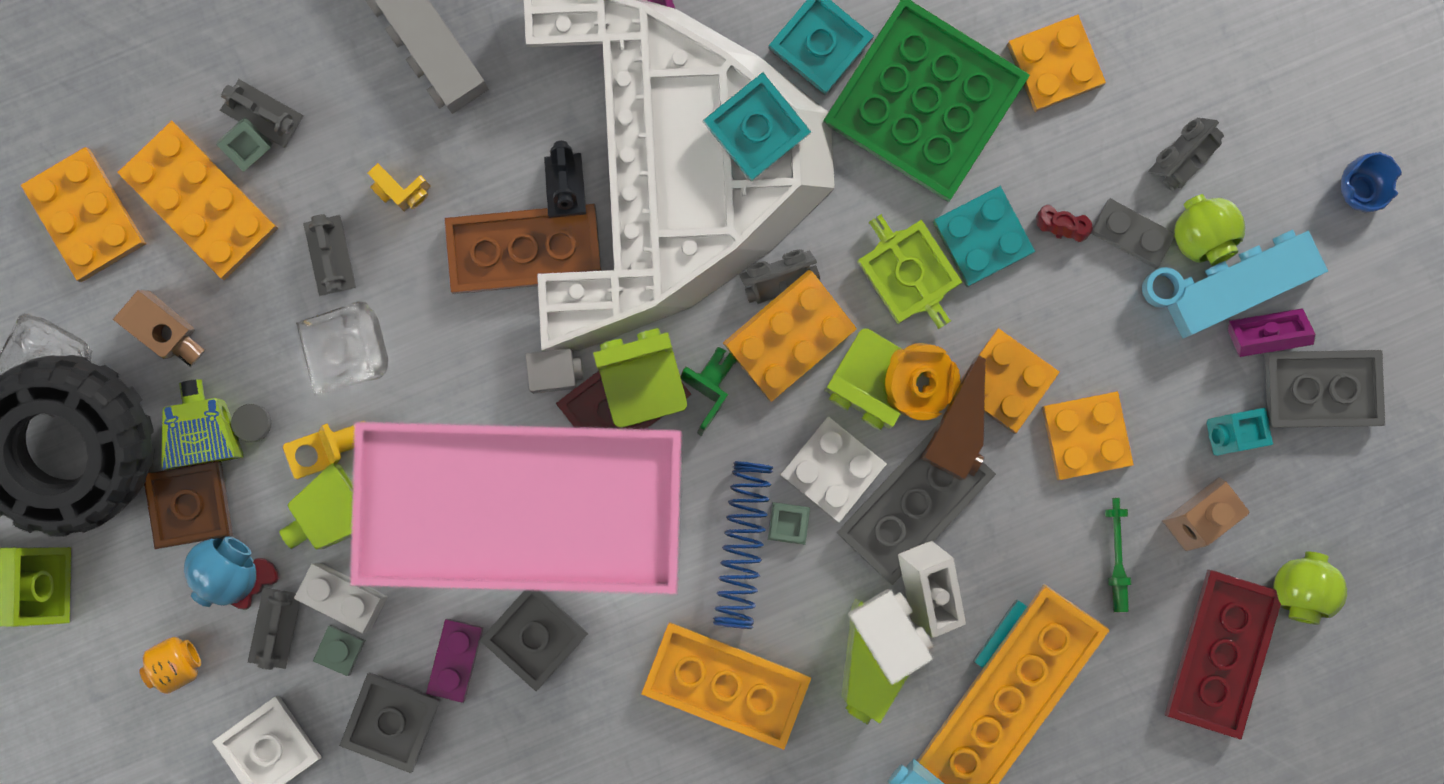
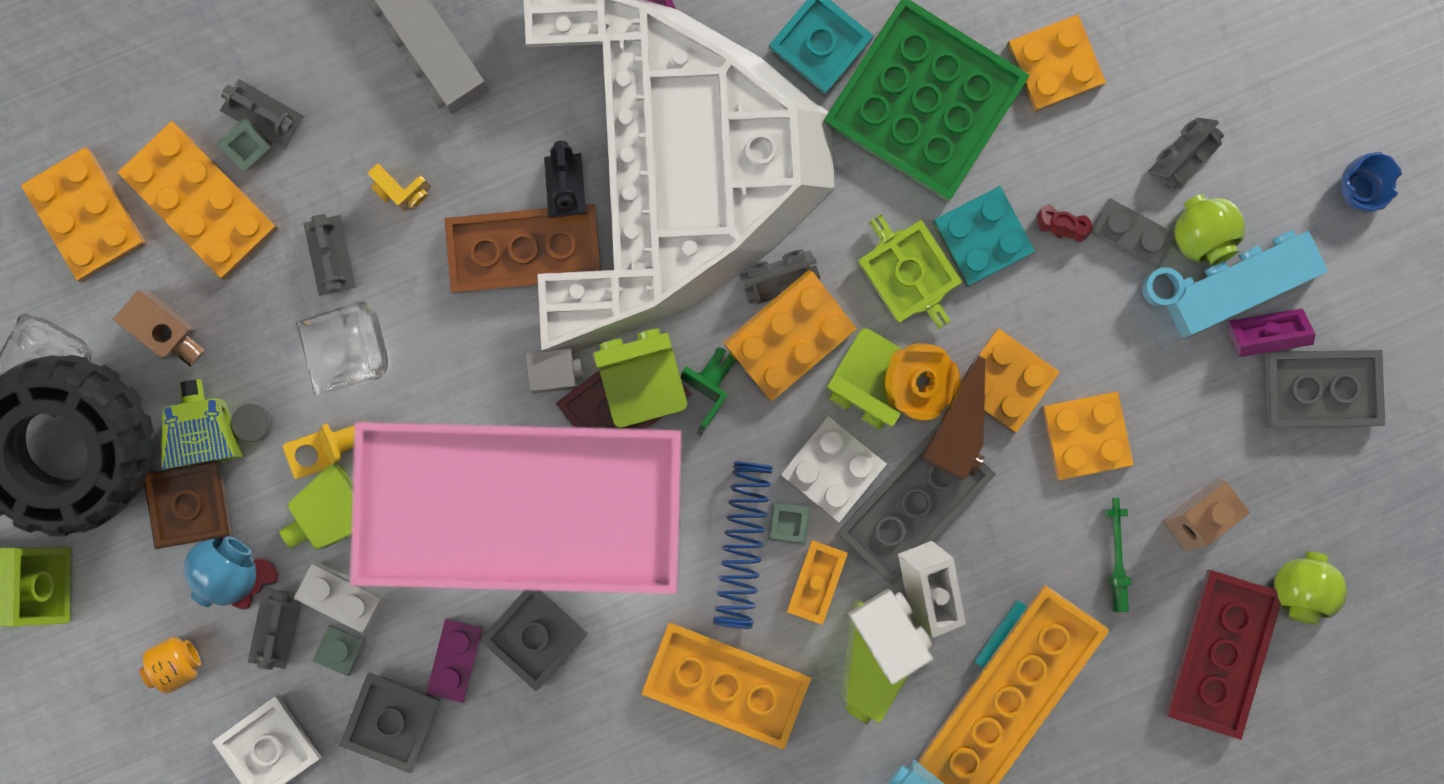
teal plate [703,72,811,181] -> none
teal bracket [1207,408,1274,456] -> none
none -> light orange plate [786,540,848,625]

